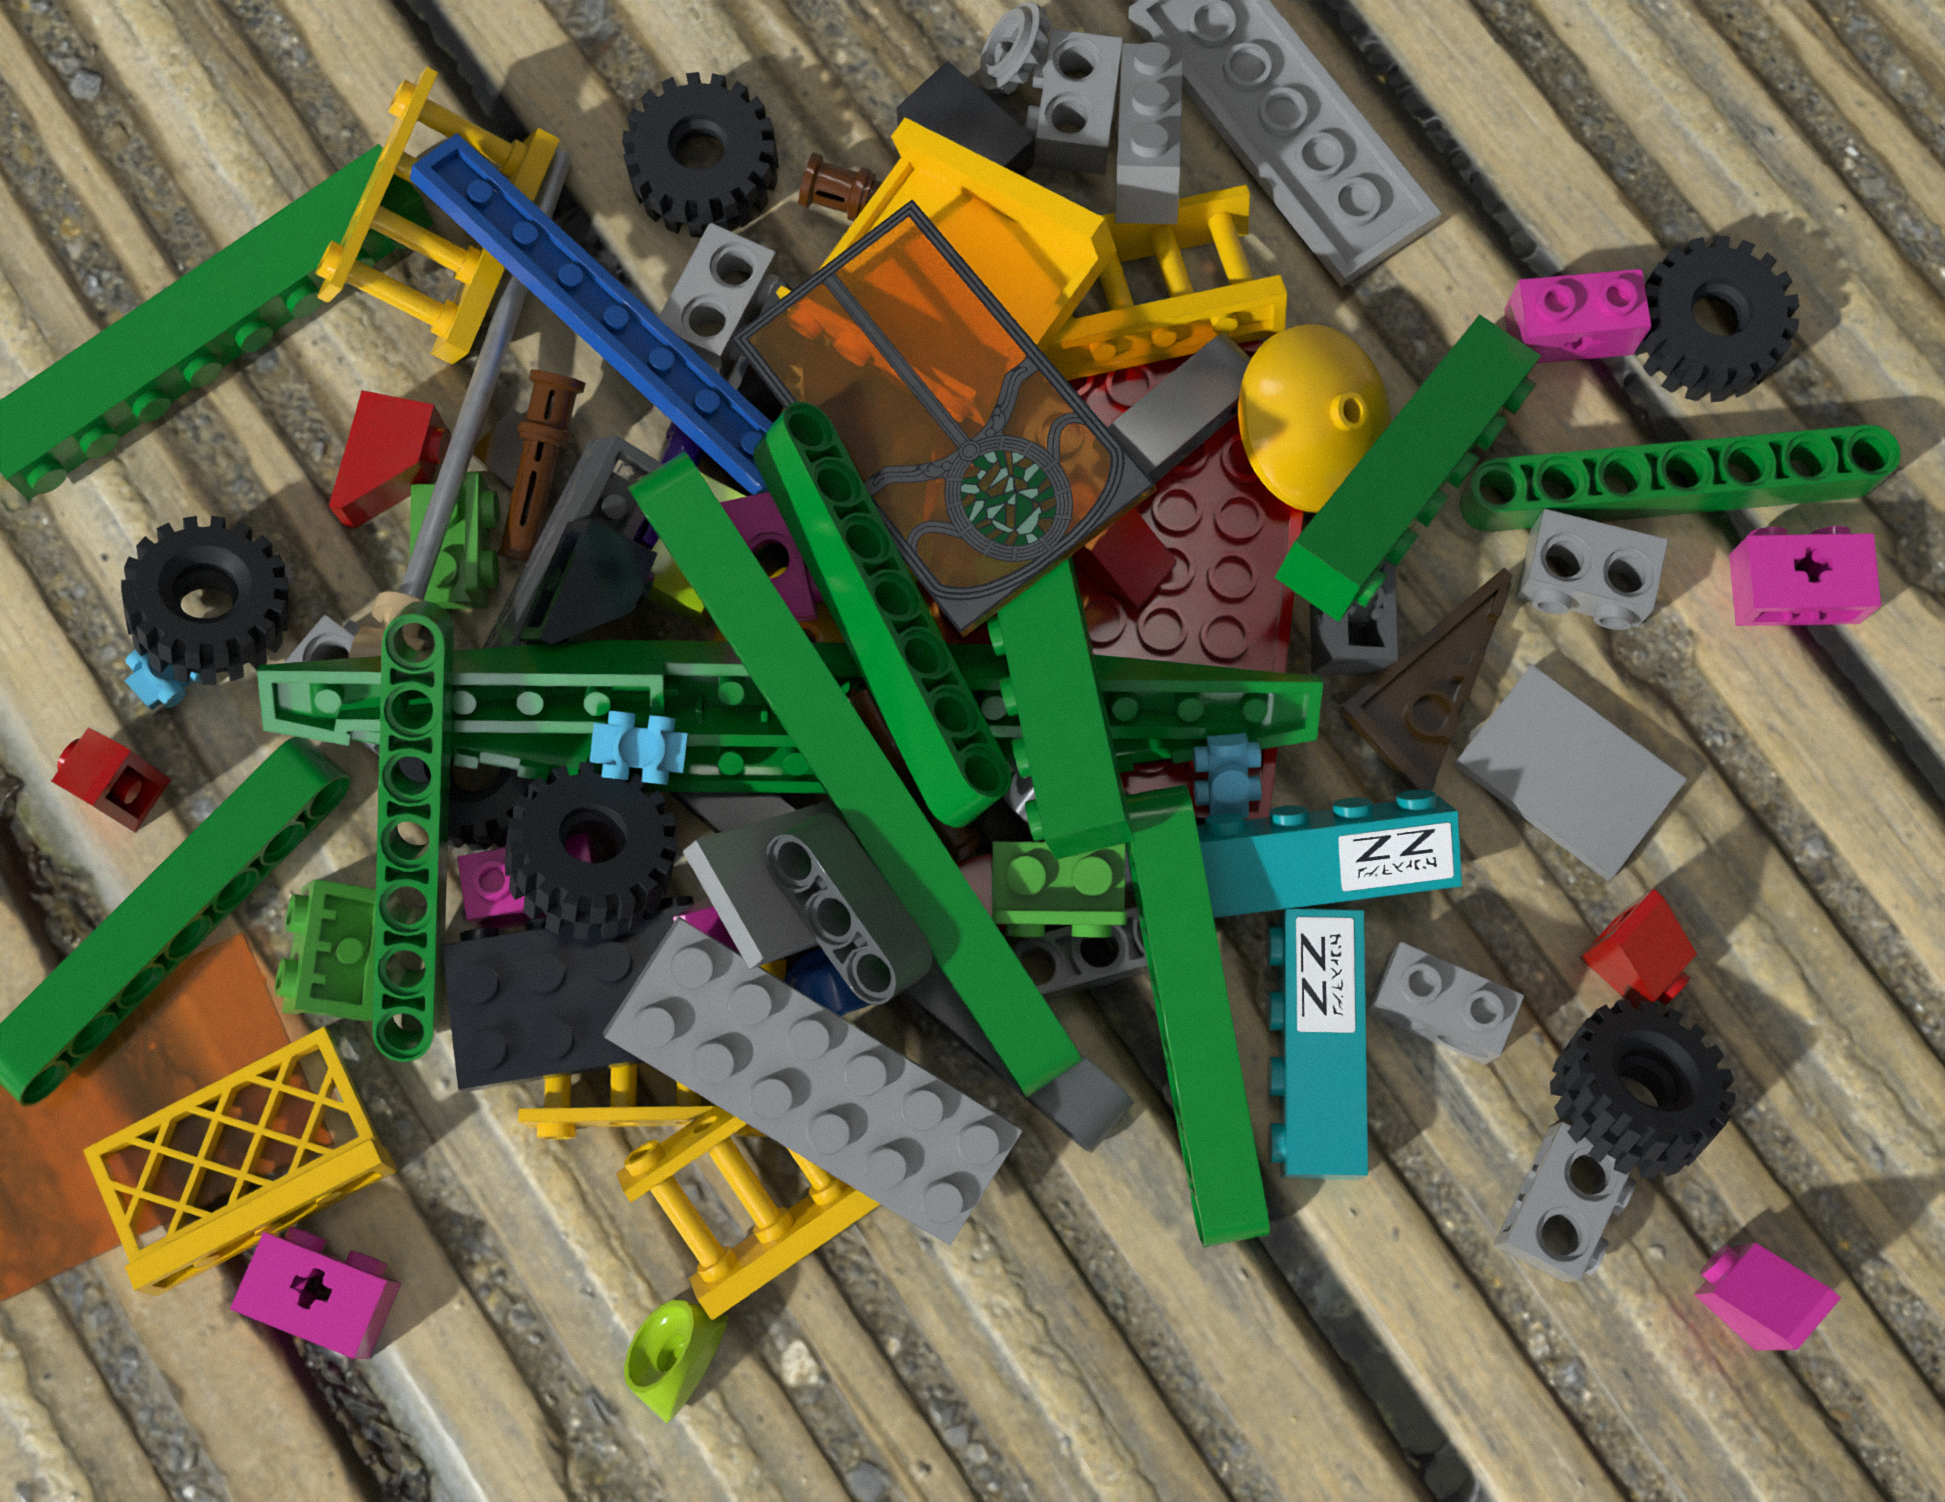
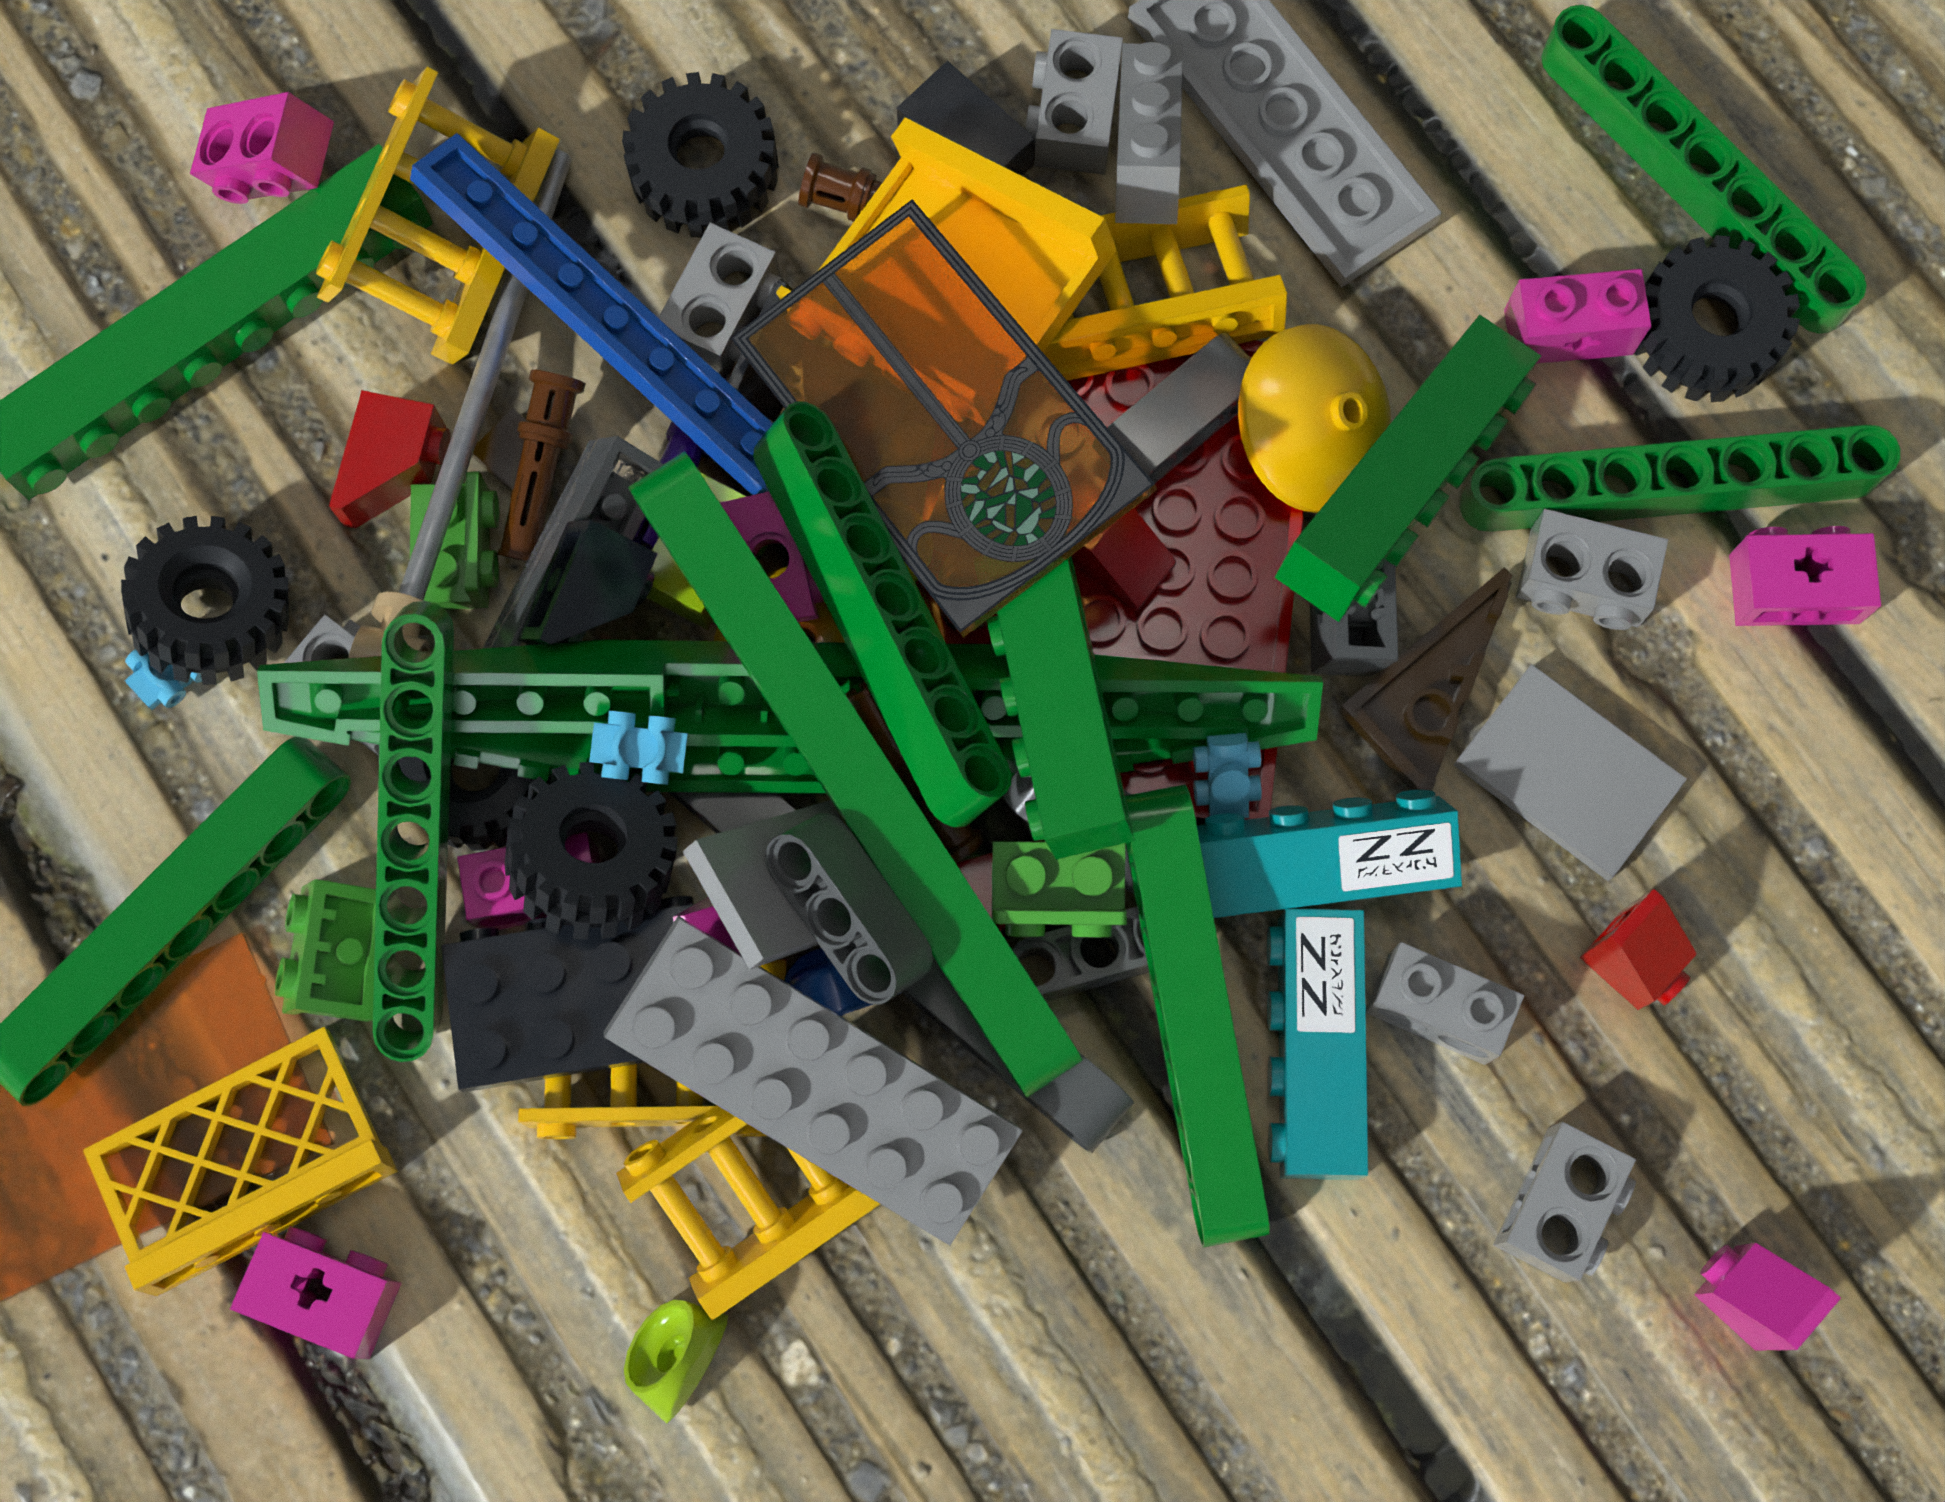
red slope [51,727,171,833] -> none
light grey gear [980,1,1051,95] -> none
black tyre [1550,999,1736,1178] -> none
none -> dark pink brick [190,92,334,204]
none -> green beam [1541,5,1867,334]

